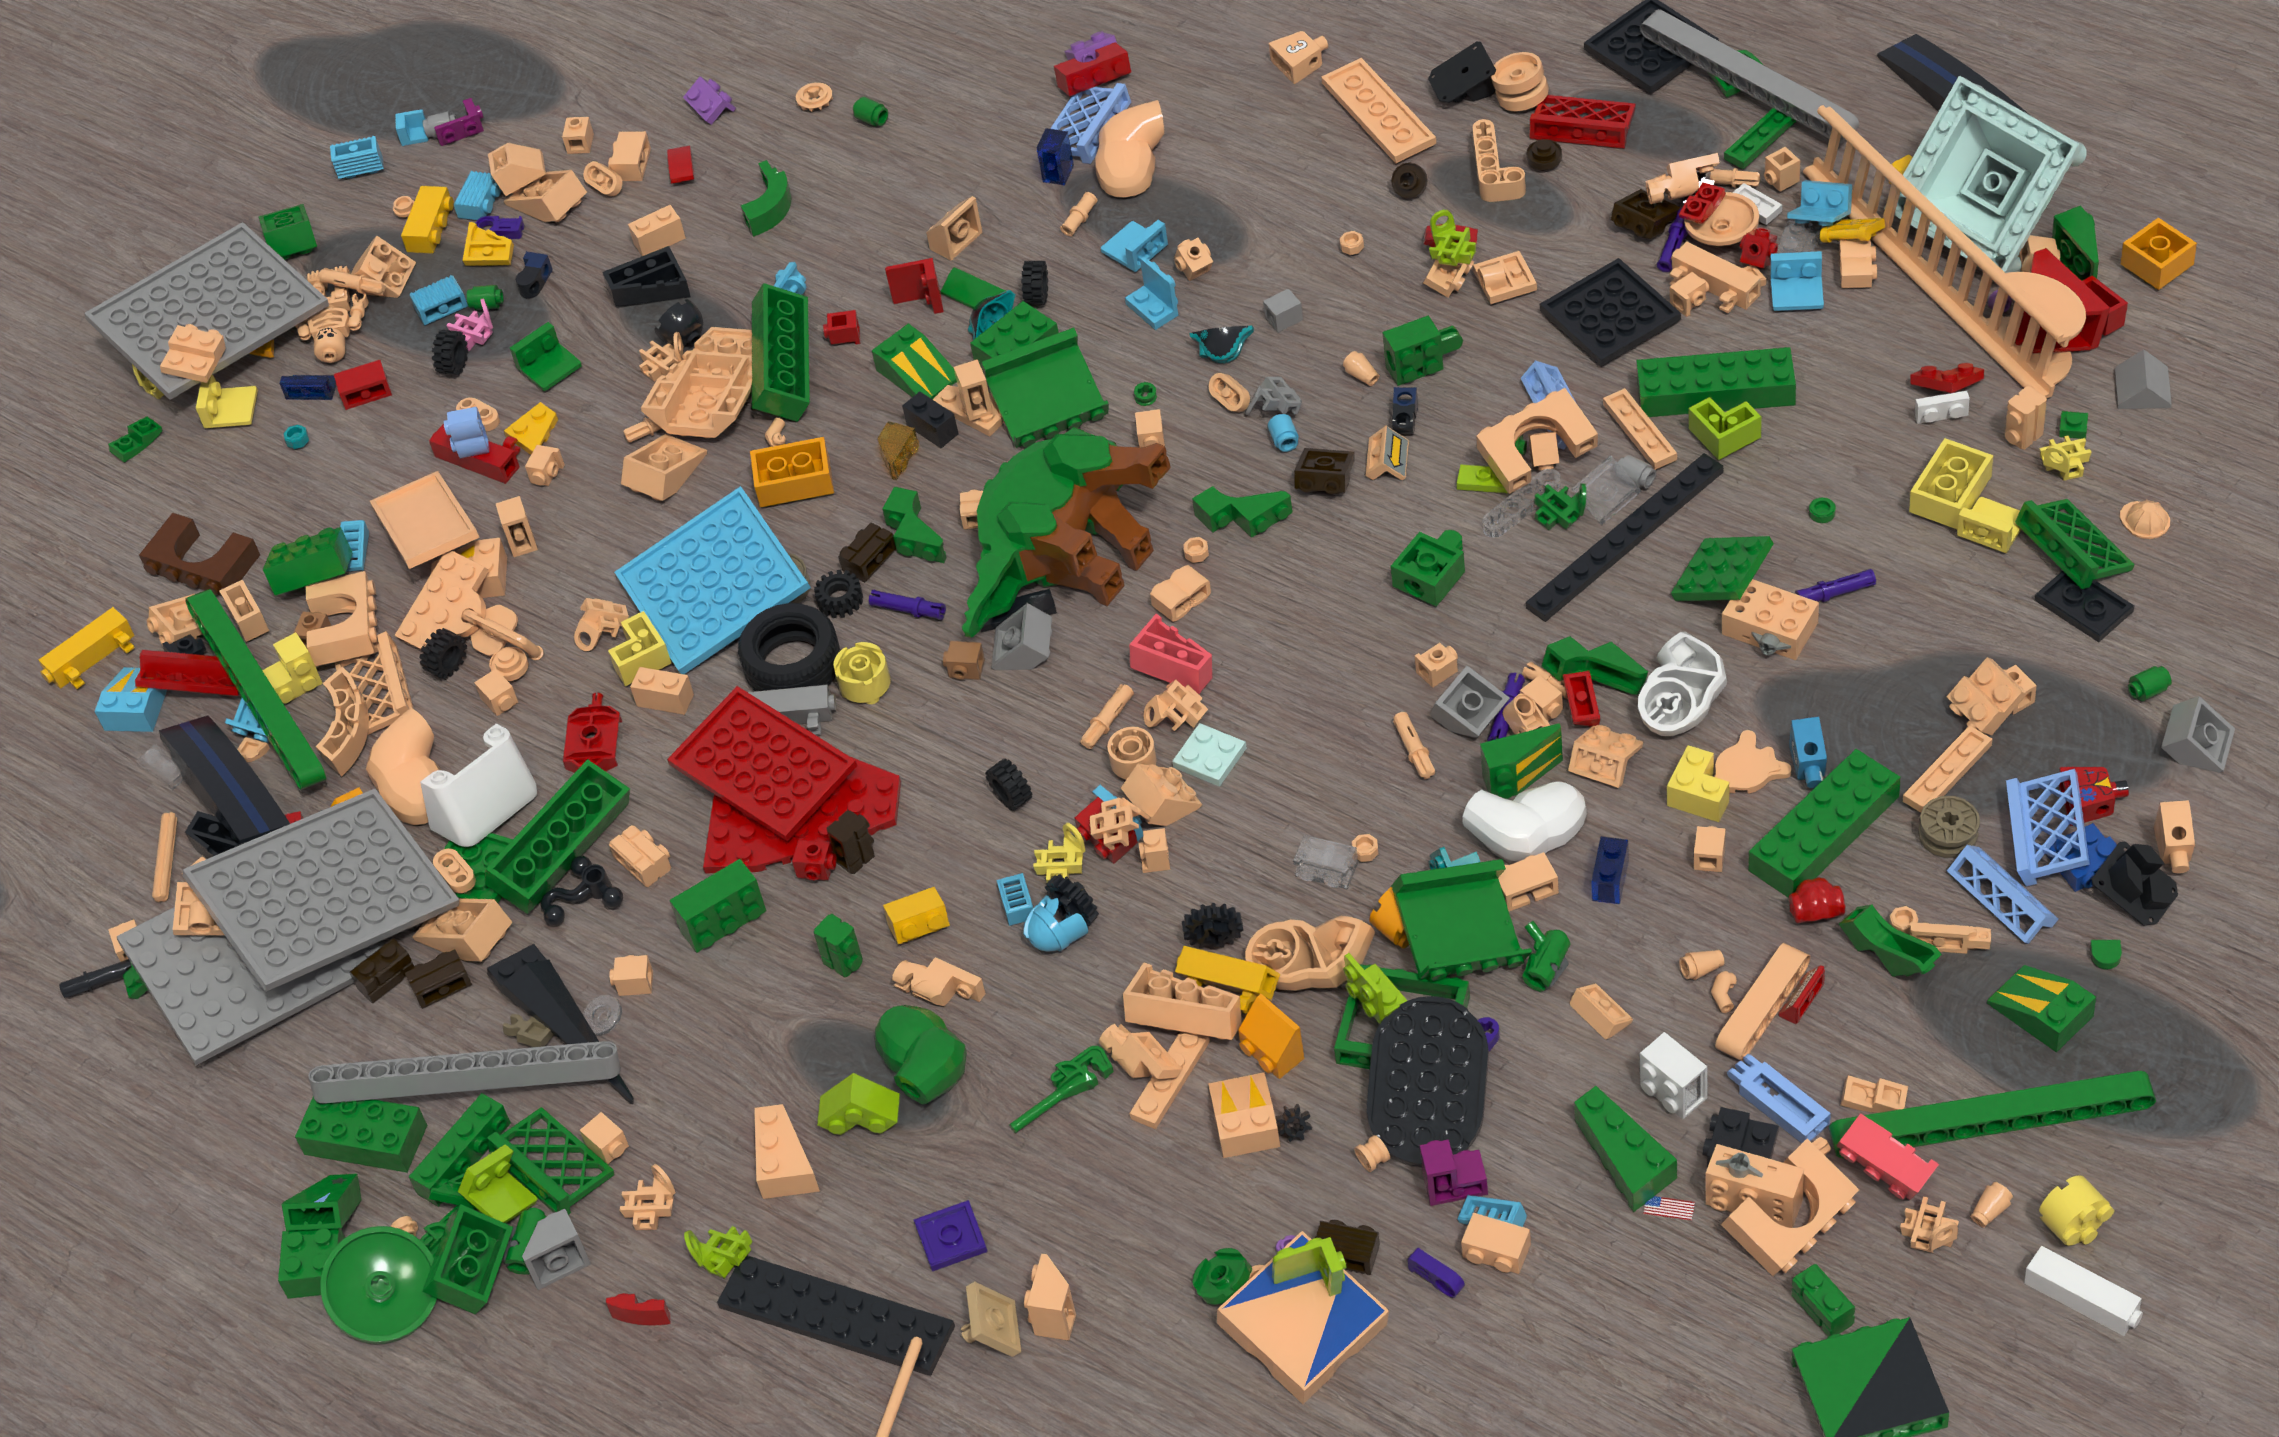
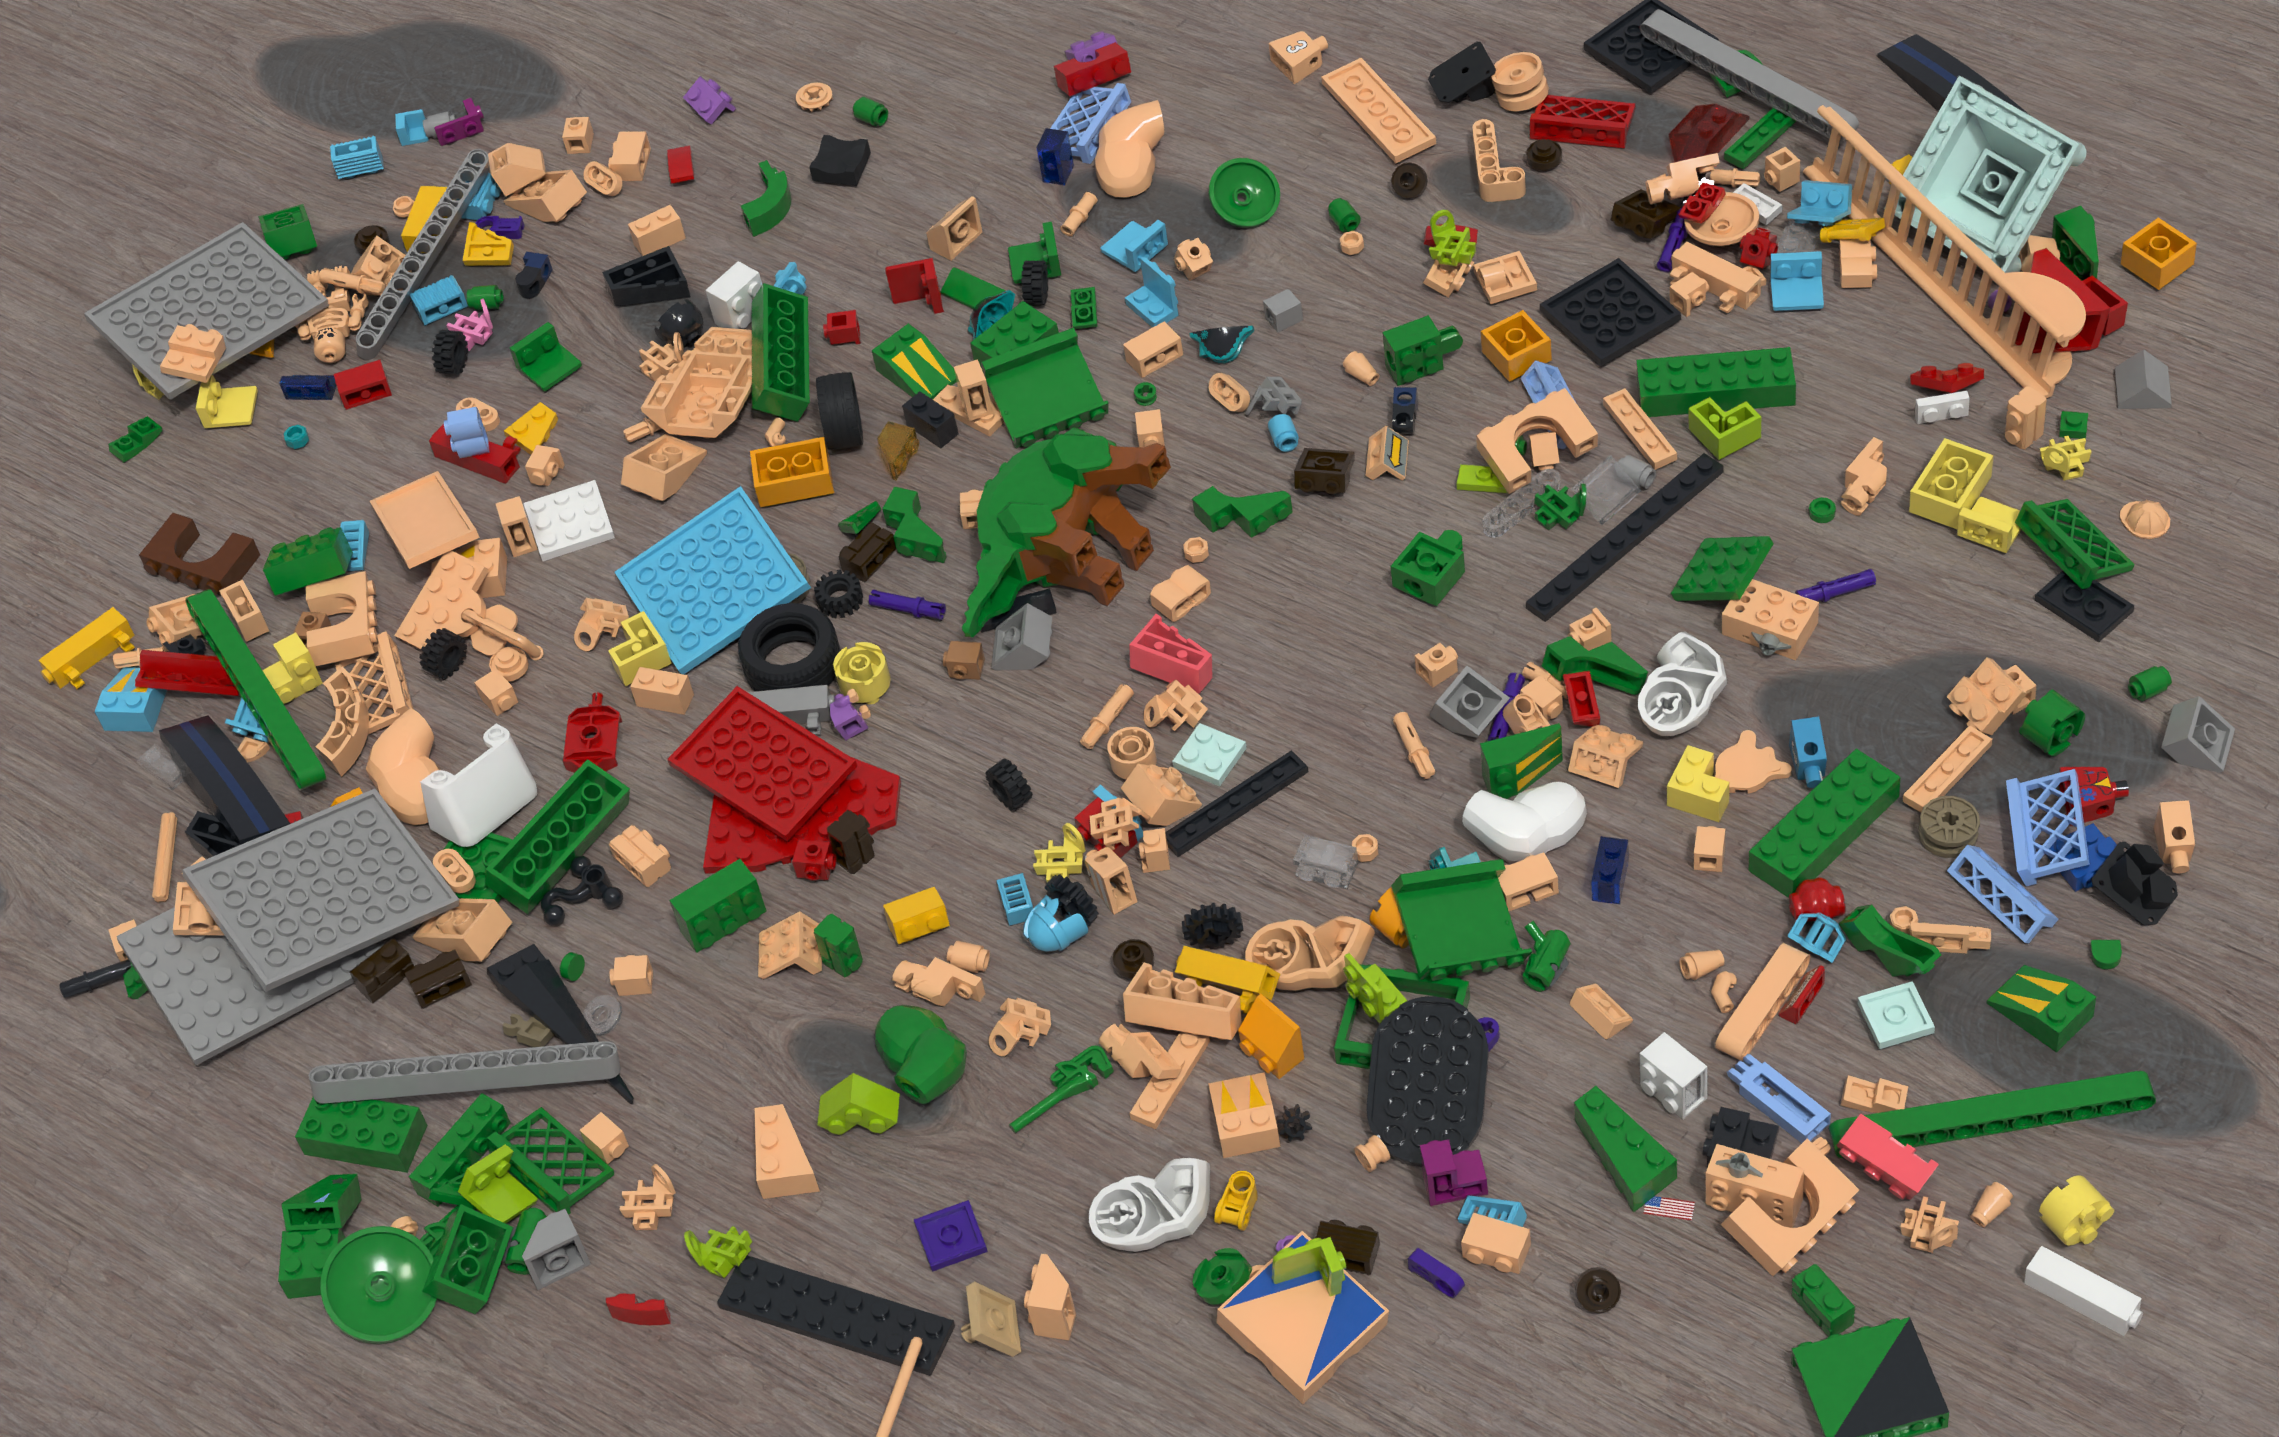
none -> light nougat axle [113,646,164,668]
none -> dark brown plate [354,225,390,254]
none -> light grey beam [356,149,489,360]
none -> white plate [524,480,615,561]
none -> green tile [560,952,585,981]
none -> white brick [705,261,762,329]
none -> light nougat bracket [758,911,822,979]
none -> black brick [809,135,871,186]
none -> black tyre [816,372,863,450]
none -> medium lavender piece [830,689,871,741]
none -> green tile [838,501,881,534]
none -> light nougat brick [947,941,990,973]
none -> light nougat piece [989,998,1051,1056]
none -> green bracket [1008,221,1062,284]
none -> green slope [1071,287,1098,329]
none -> light nougat torso [1085,847,1138,915]
none -> white piece [1089,1158,1210,1252]
none -> dark brown plate [1113,939,1155,978]
none -> light nougat brick [1123,321,1183,378]
none -> black tile [1165,750,1309,857]
none -> green dish [1208,158,1280,228]
none -> yellow piece [1214,1171,1258,1231]
none -> green brick [1328,198,1361,233]
none -> light orange brick [1481,310,1552,382]
none -> light nougat brick [1568,608,1611,651]
none -> dark brown plate [1575,1267,1621,1313]
none -> clear red wedge [1669,104,1749,172]
none -> medium azure piece [1787,913,1846,963]
none -> light nougat plate [1841,437,1887,516]
none -> light aqua plate [1857,981,1935,1049]
none -> green brick [2019,689,2085,756]

